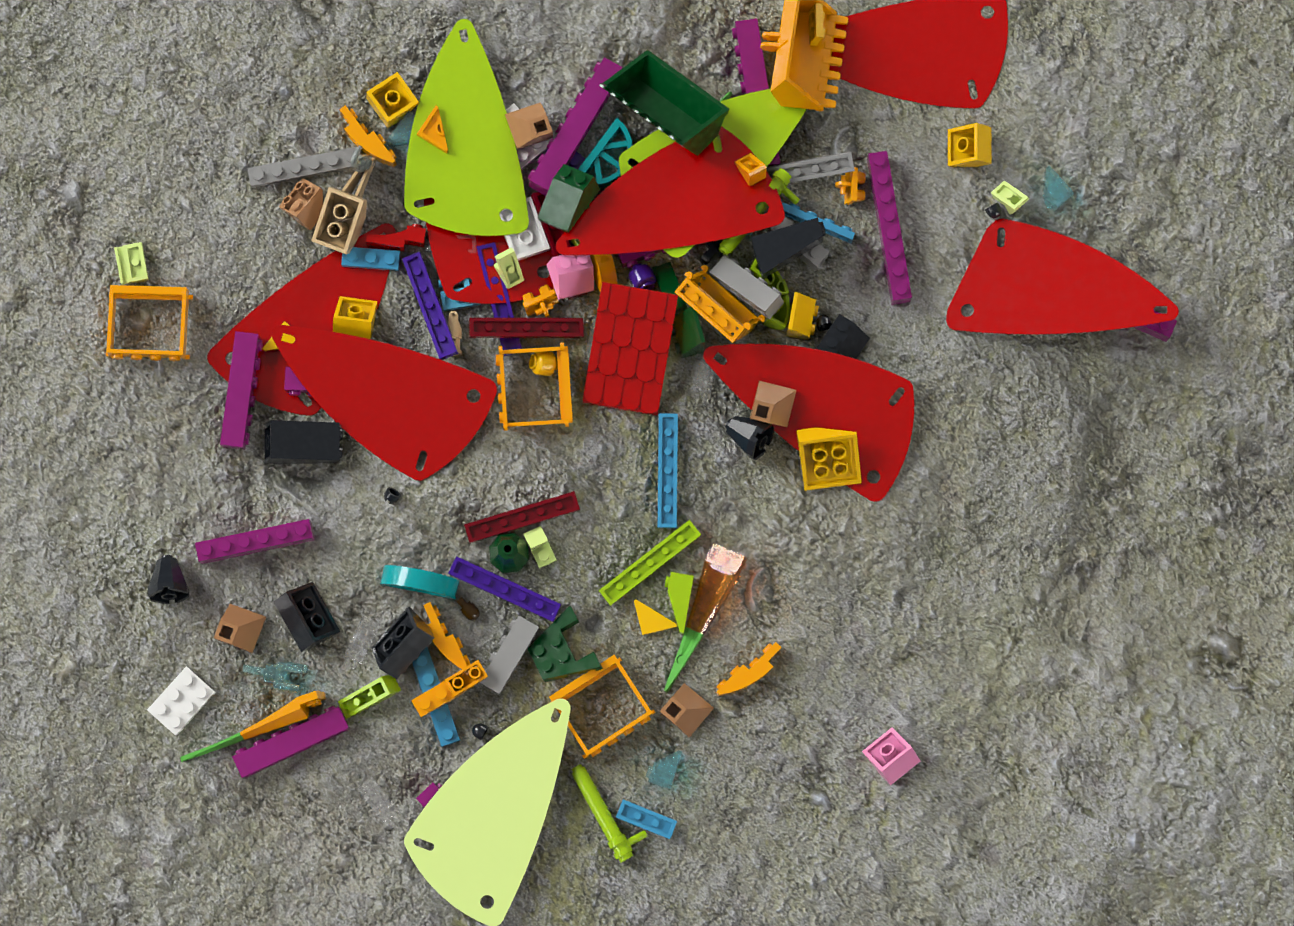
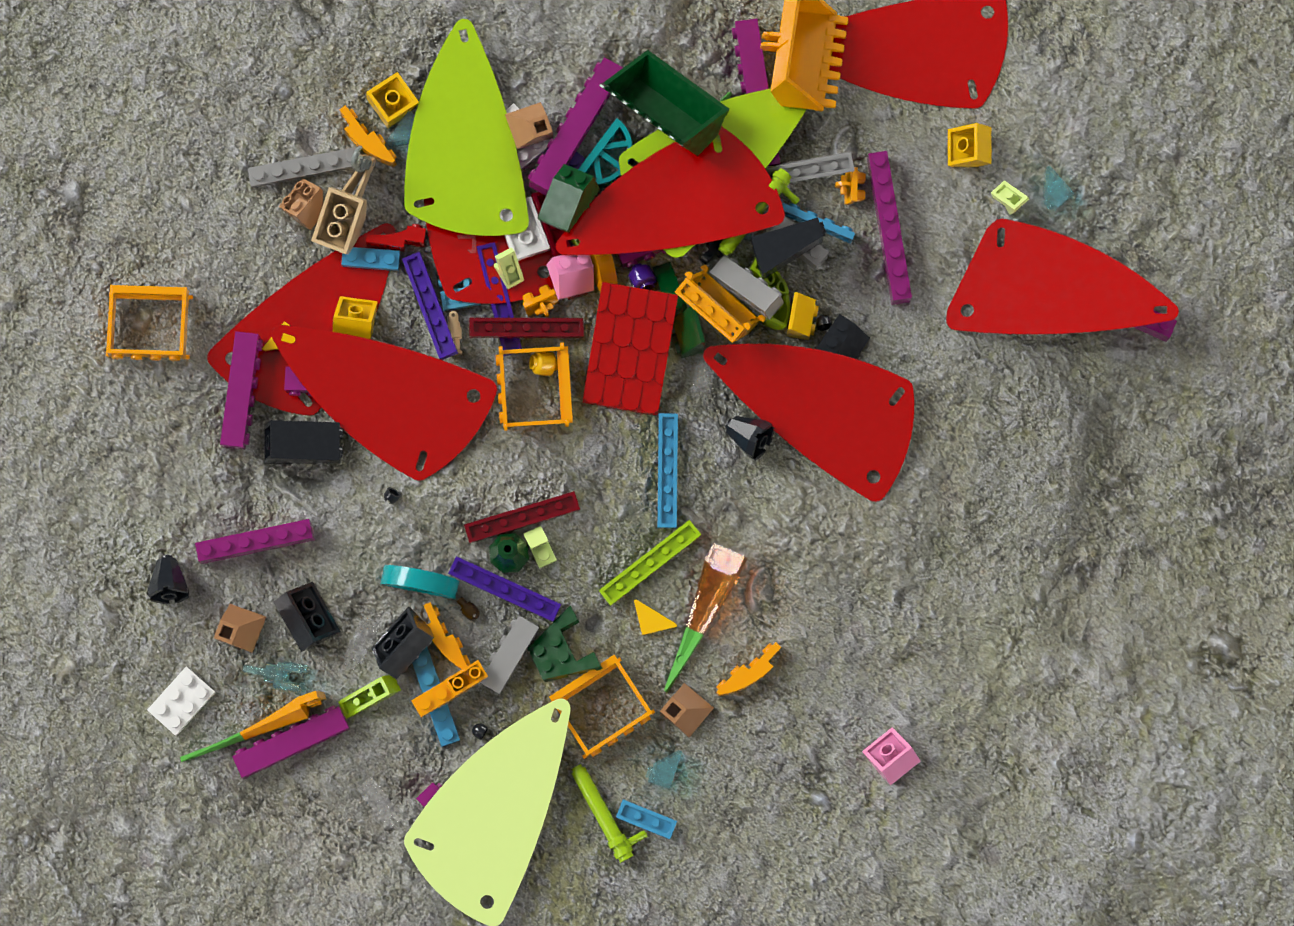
yellowish green plate [114,242,149,285] -> none
light orange tile [417,105,448,154] -> none
lime slope [664,572,694,635] -> none
light orange slope [735,153,766,187] -> none
medium nougat slope [750,381,796,427] -> none
yellow slope [797,428,861,491] -> none
yellow plate [809,3,825,46] -> none
black hinge [985,202,1001,218] -> none

